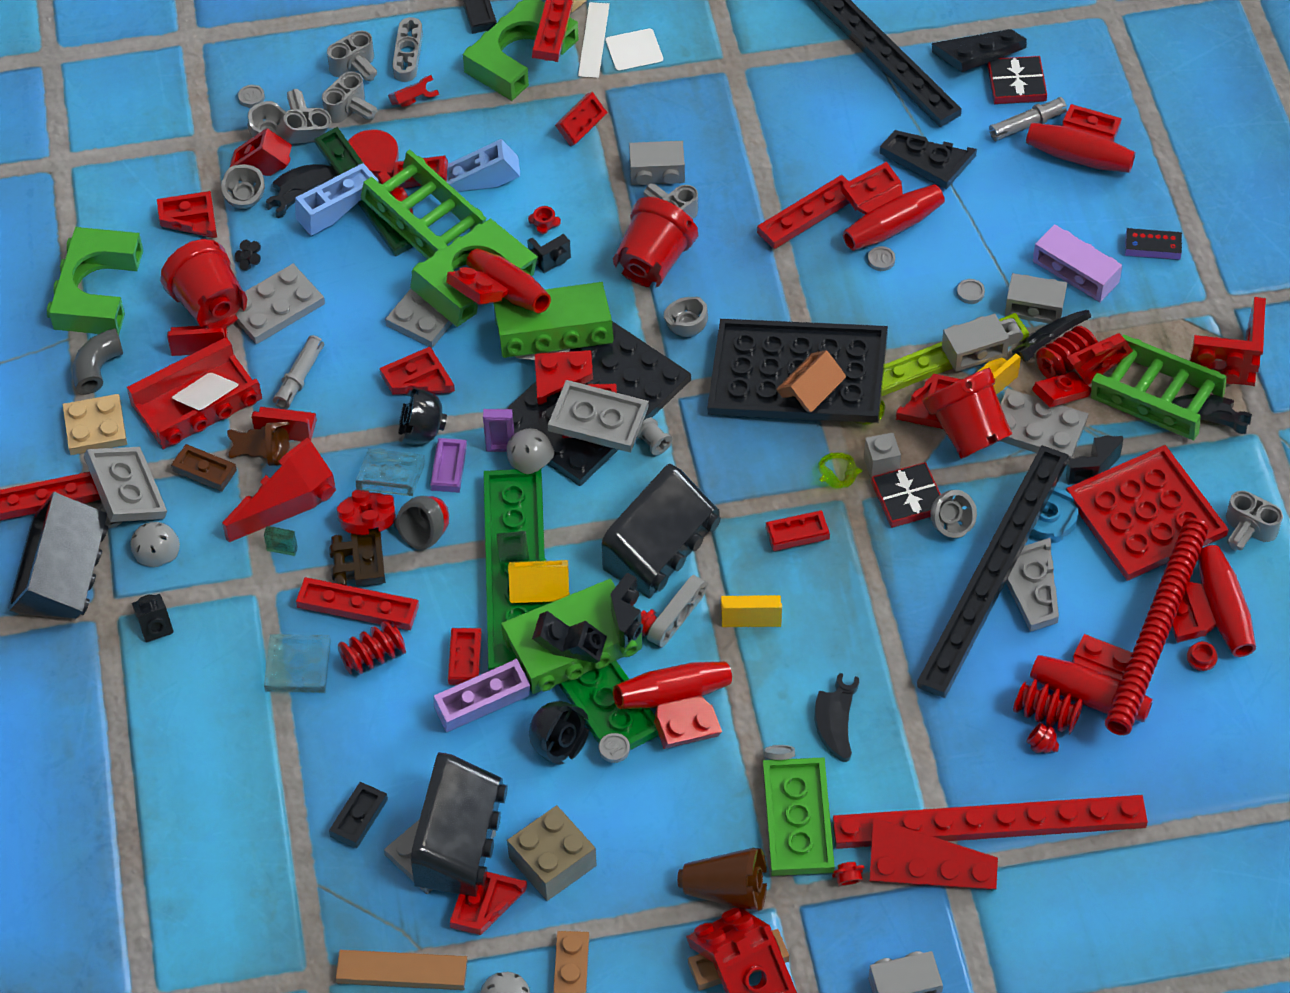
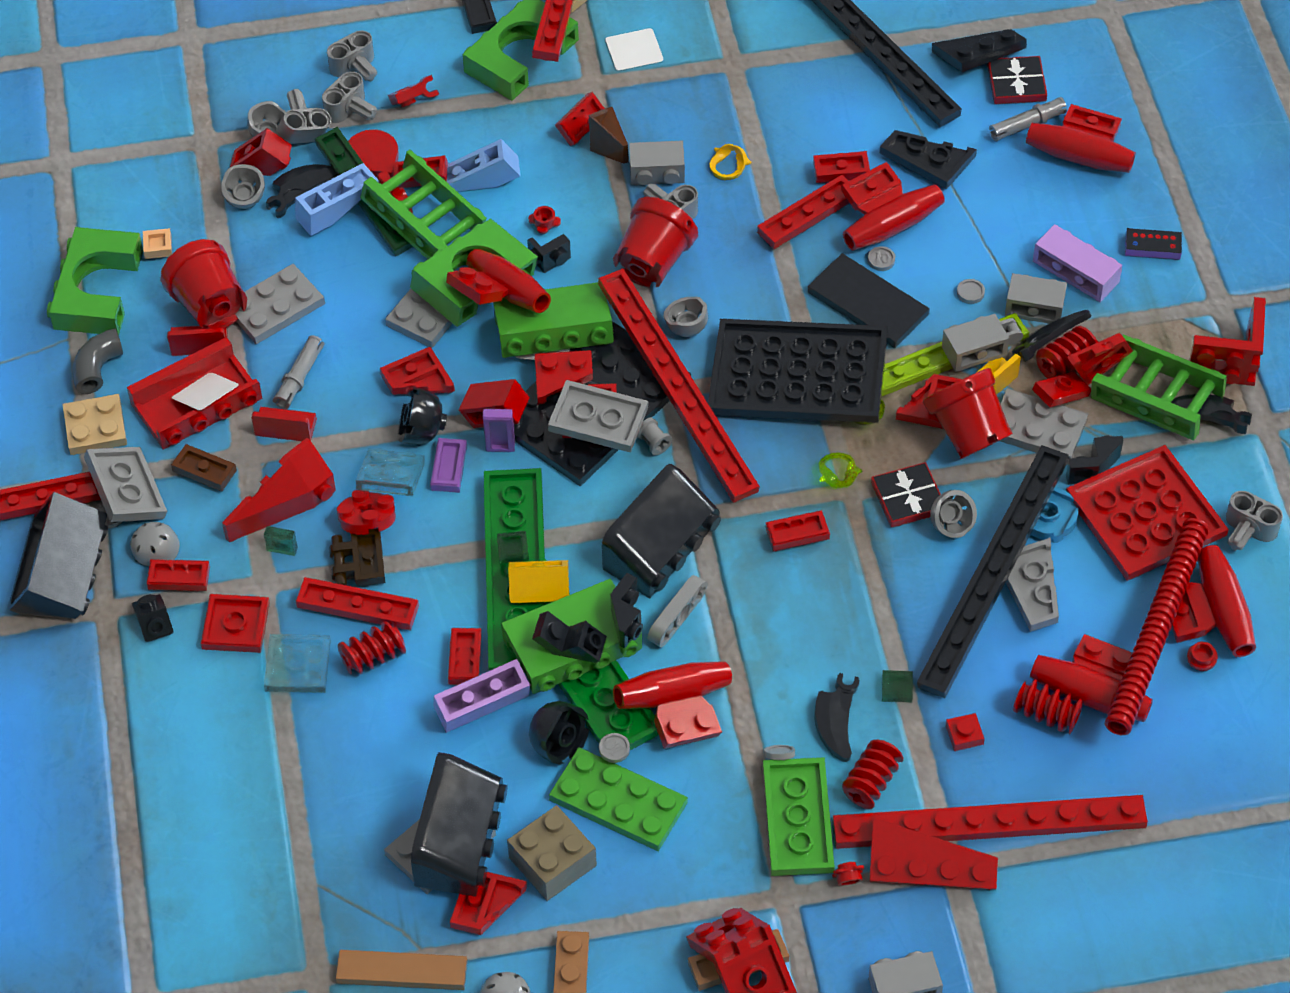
red wing [157,191,217,238] -> none
reddish brown hair [227,422,290,466] -> none
black plant [234,239,261,271] -> none
light grey piece [238,85,265,108] -> none
black plate [329,782,388,848] -> none
light grey beam [392,17,423,82] -> none
dark grey piece [394,496,449,550] -> none
light grey helmet [507,428,554,474] -> none
white sticker [578,2,610,78] -> none
red plate [641,609,658,637] -> none
reddish brown cone [677,847,767,911] -> none
yellow panel [721,595,782,627] -> none
nougat panel [776,350,846,412] -> none
light grey brick [864,433,901,478] -> none
red plate [1026,723,1059,754] -> none
none -> light nougat plate [143,228,172,259]
none -> red plate [147,559,210,591]
none -> red tile [201,594,270,653]
none -> red piece [459,379,530,428]
none -> bright green plate [549,747,688,852]
none -> slope [589,107,629,164]
none -> red plate [598,268,760,503]
none -> yellow piece [709,144,752,180]
none -> black tile [808,253,930,348]
none -> red plate [813,151,870,183]
none -> red piece [842,739,904,810]
none -> clear green tile [882,670,913,703]
none -> red plate [946,713,985,751]

